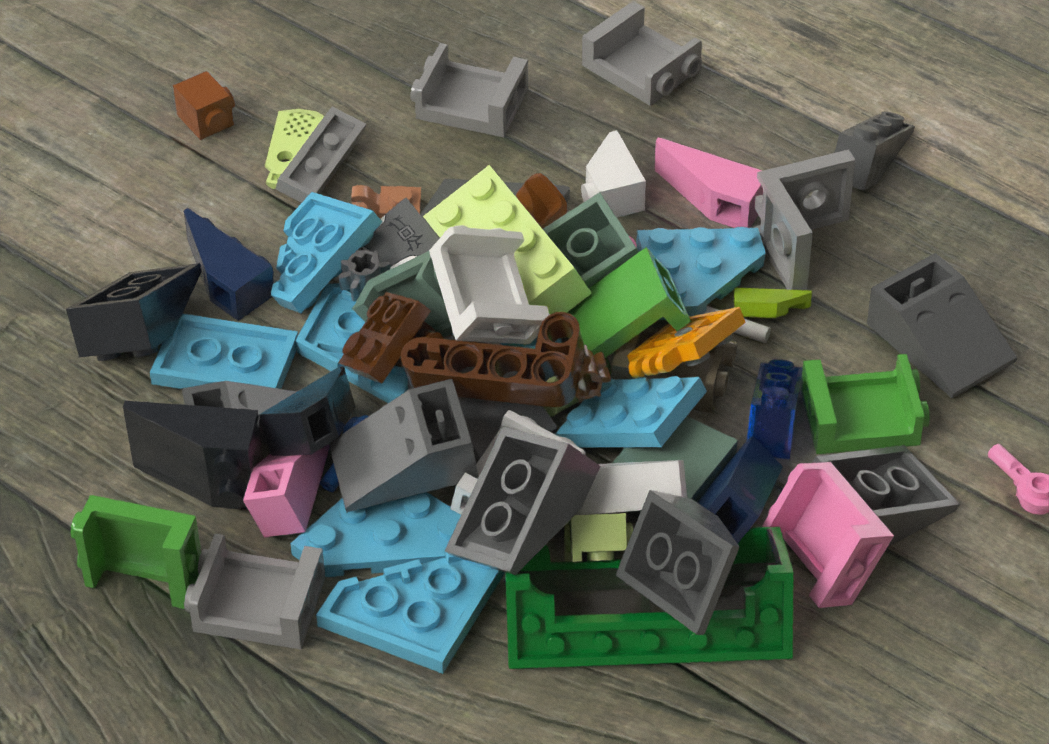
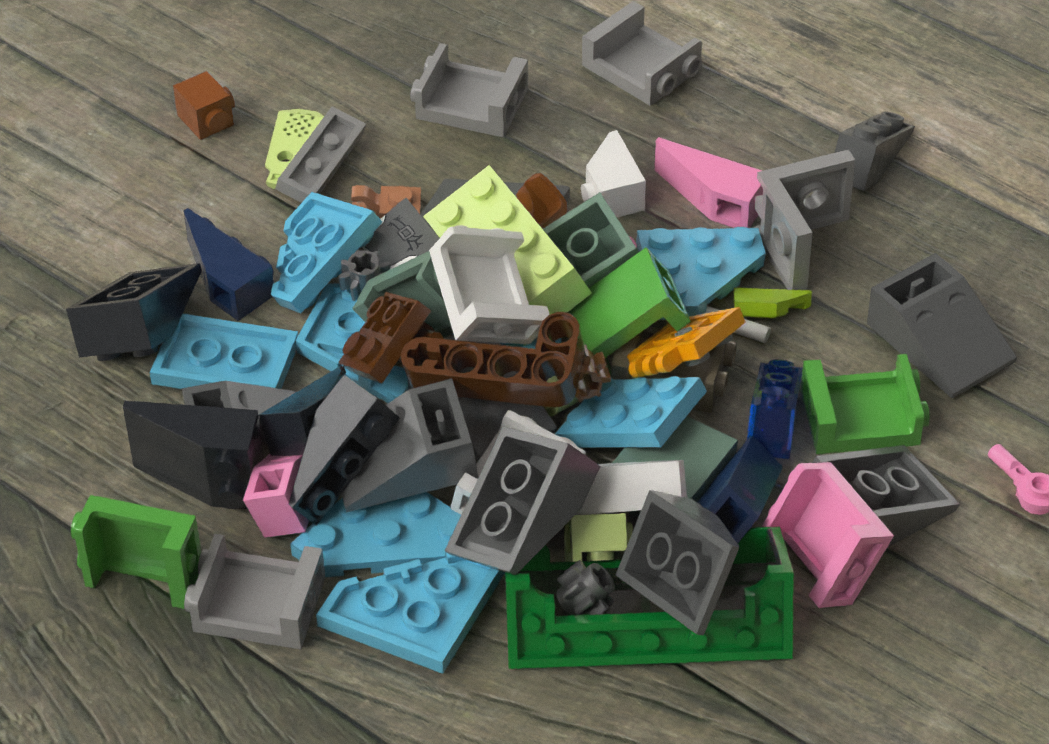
none -> black slope [288,375,400,526]
none -> flat silver gear [557,560,615,615]

